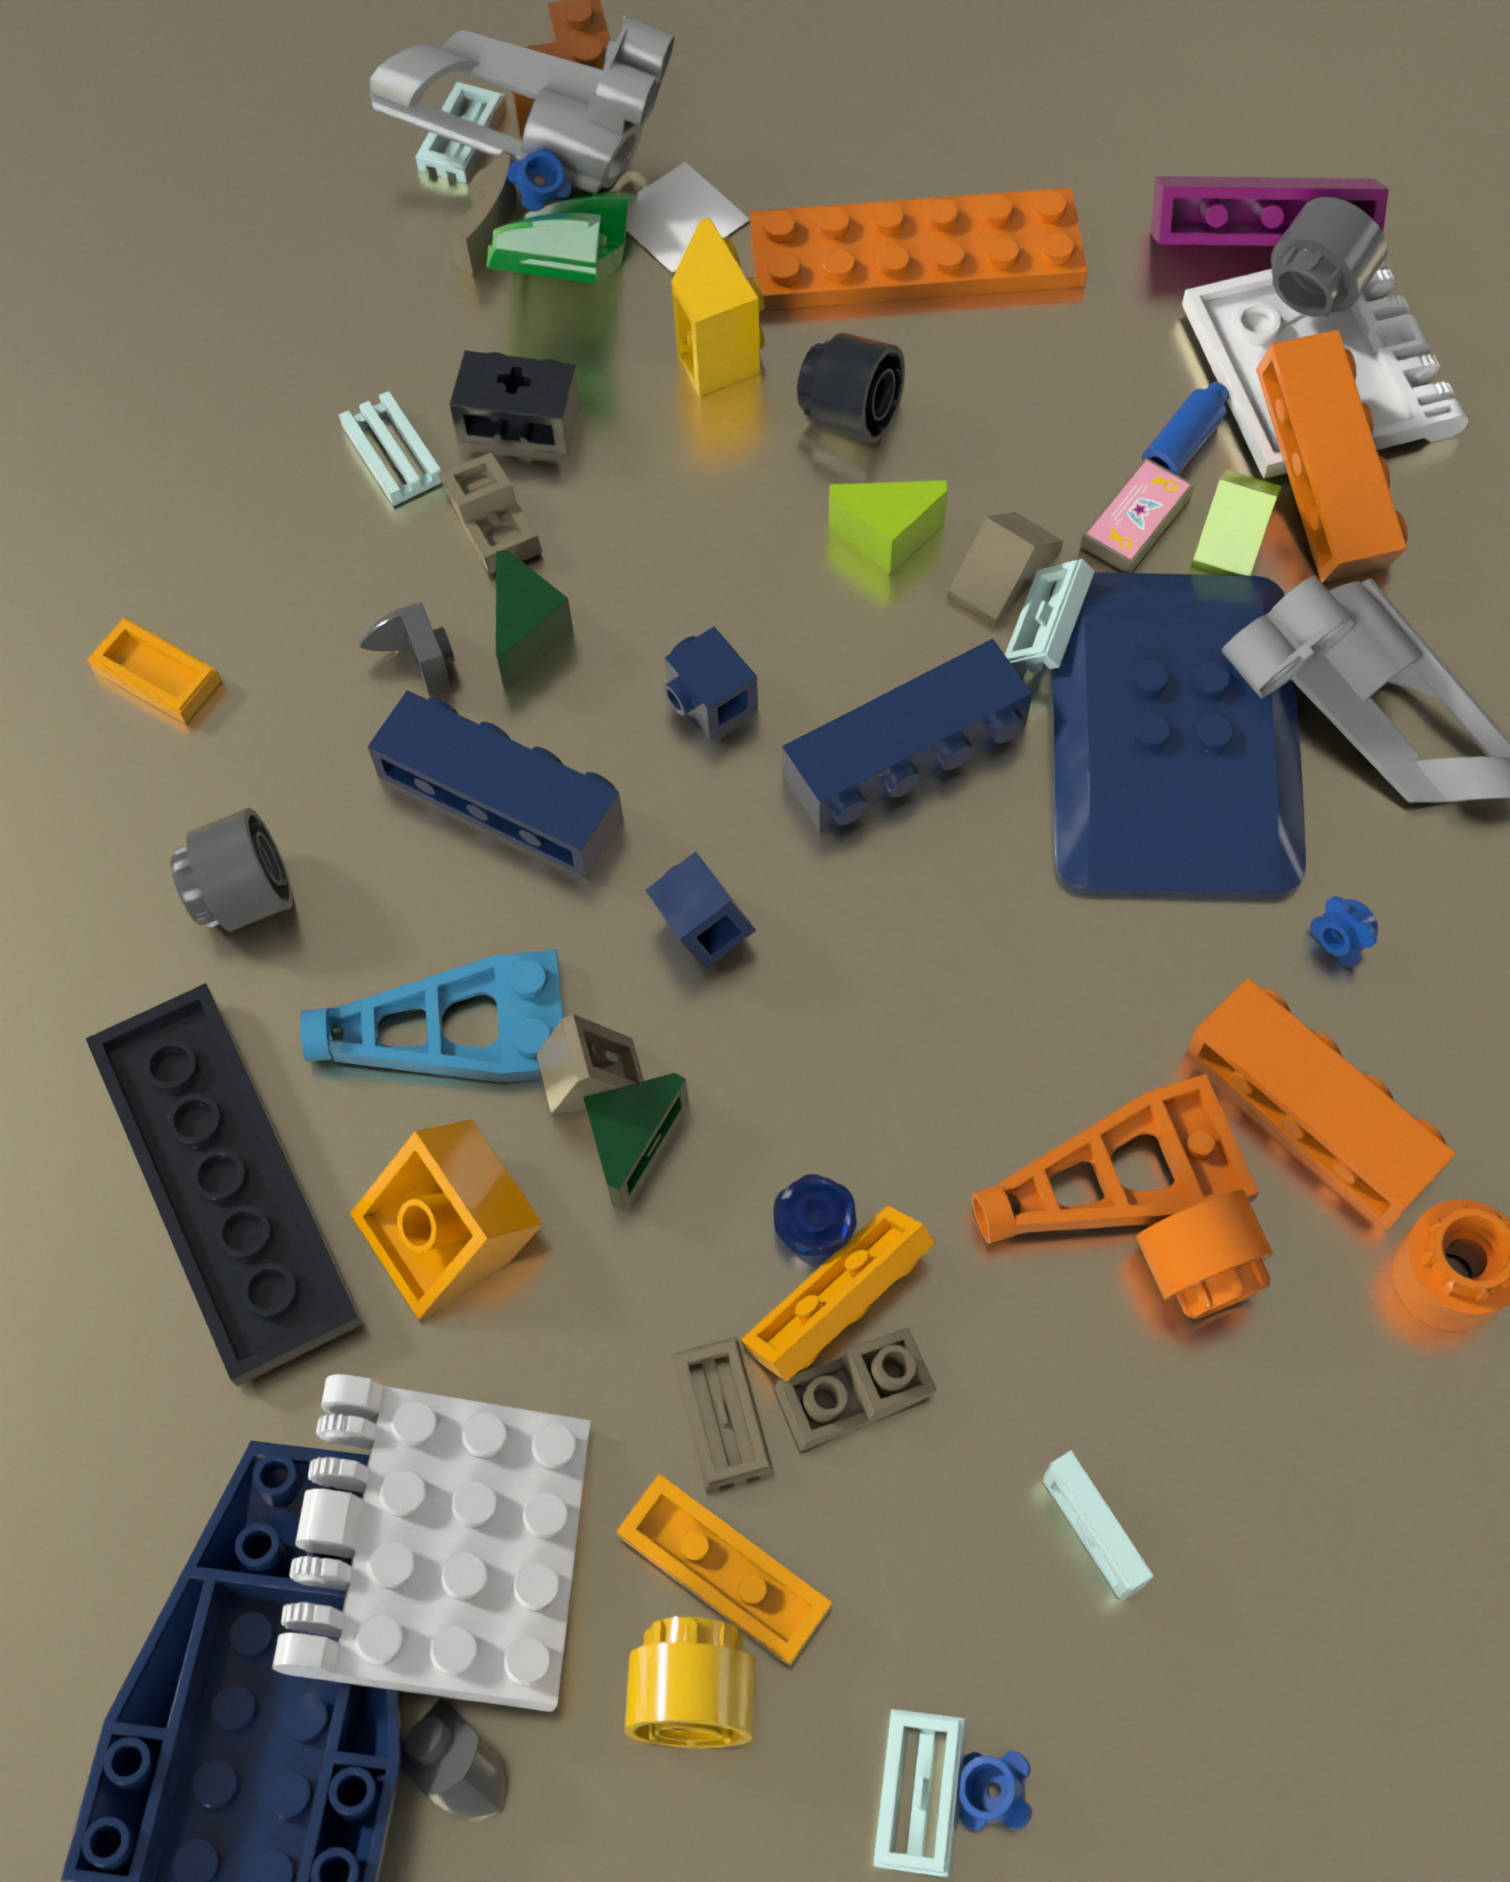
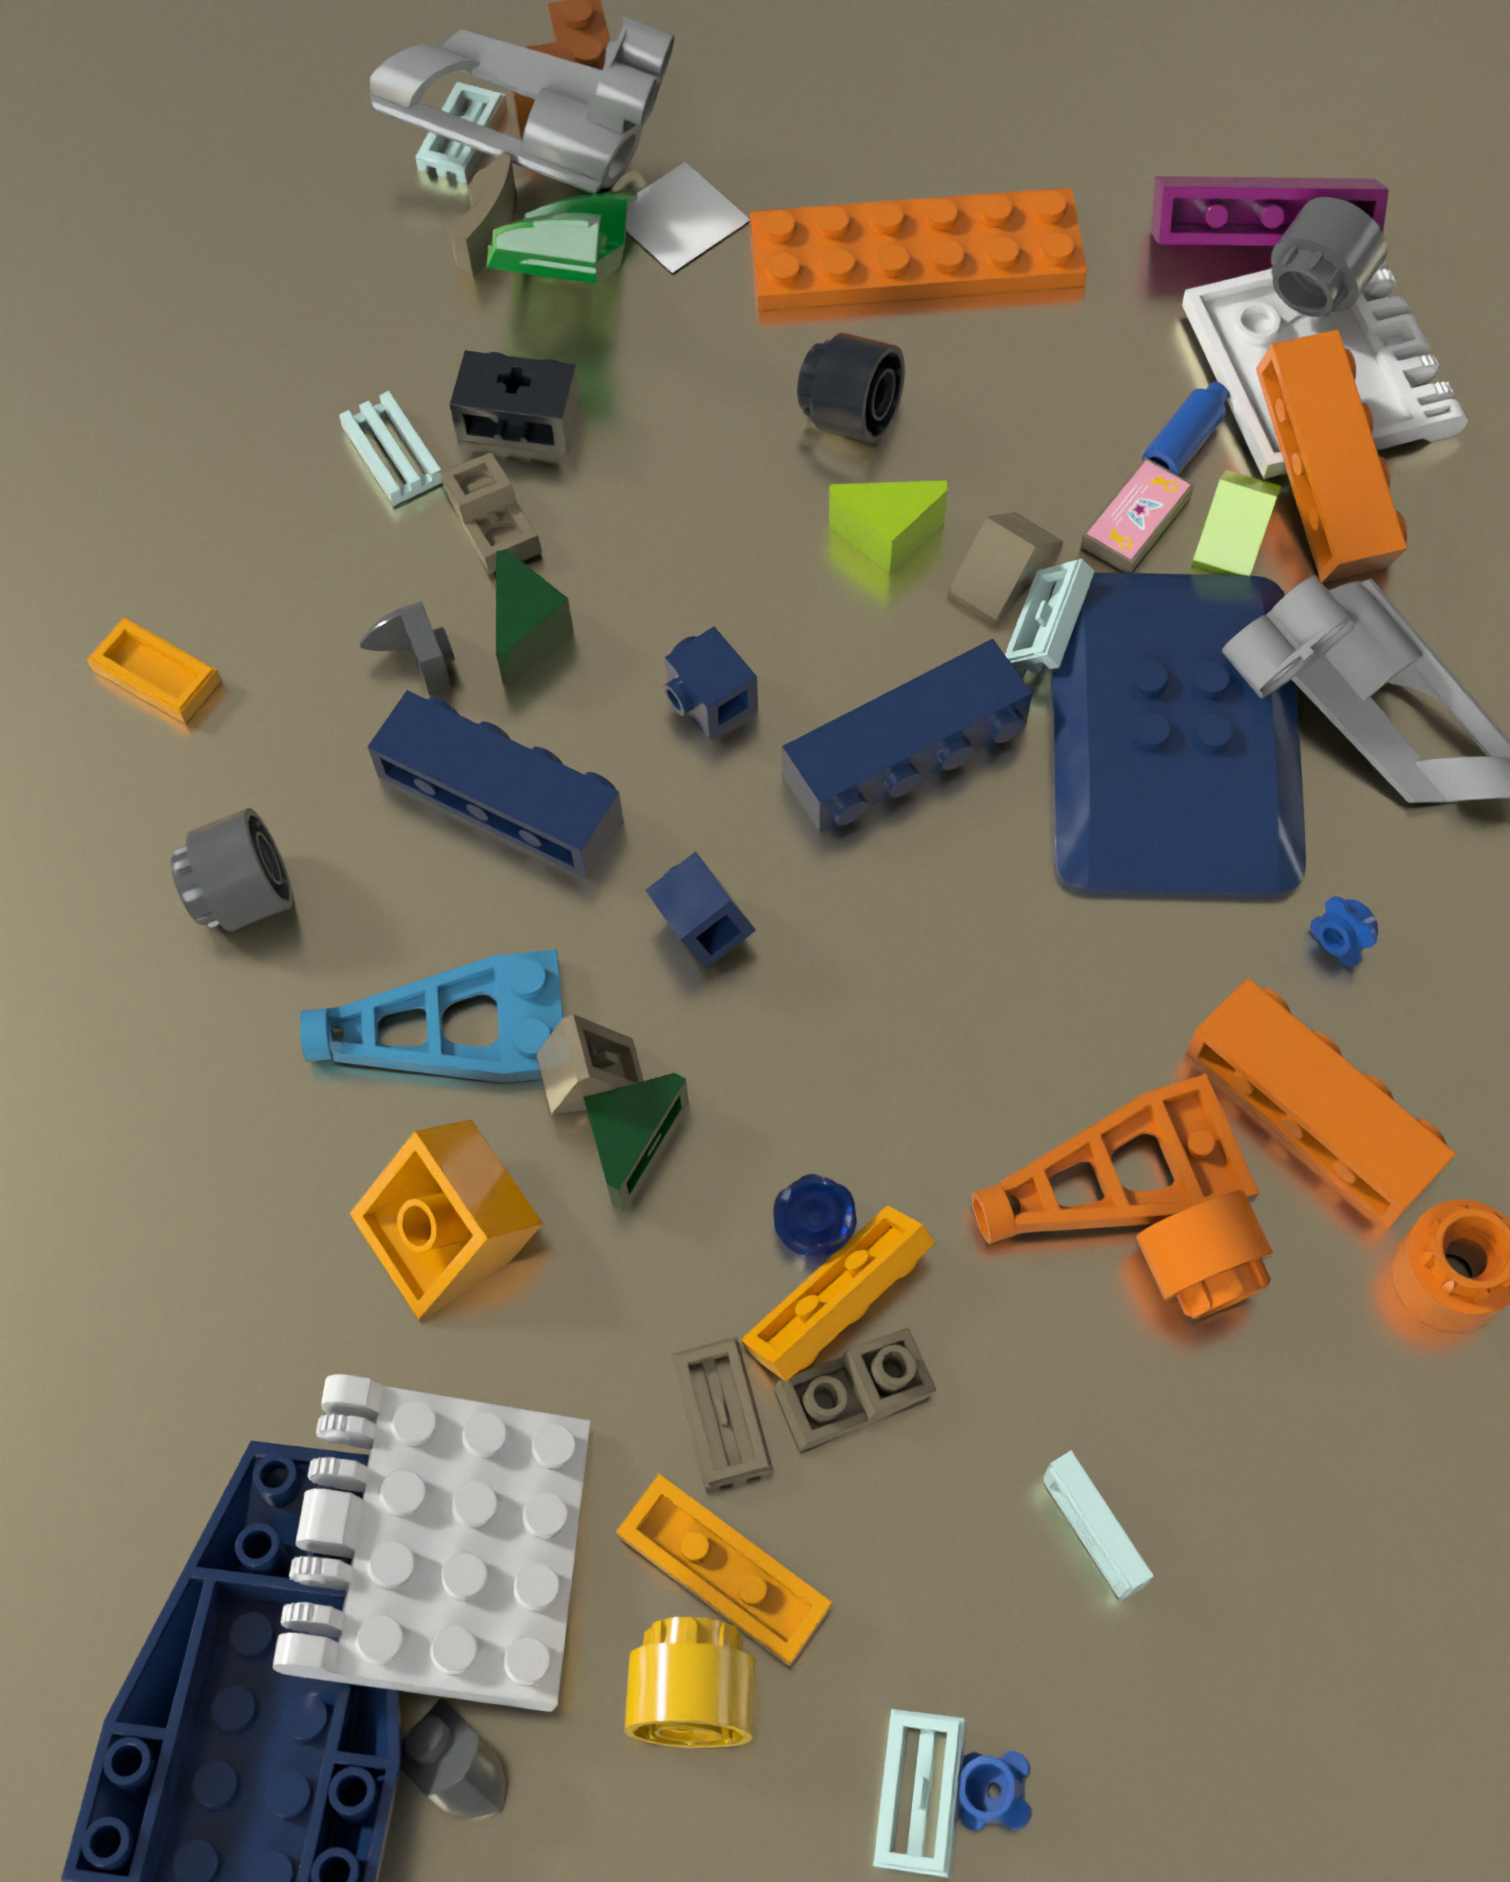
black plate [85,983,363,1386] -> none
blue plate [507,149,572,212] -> none
yellow slope [671,218,765,397] -> none

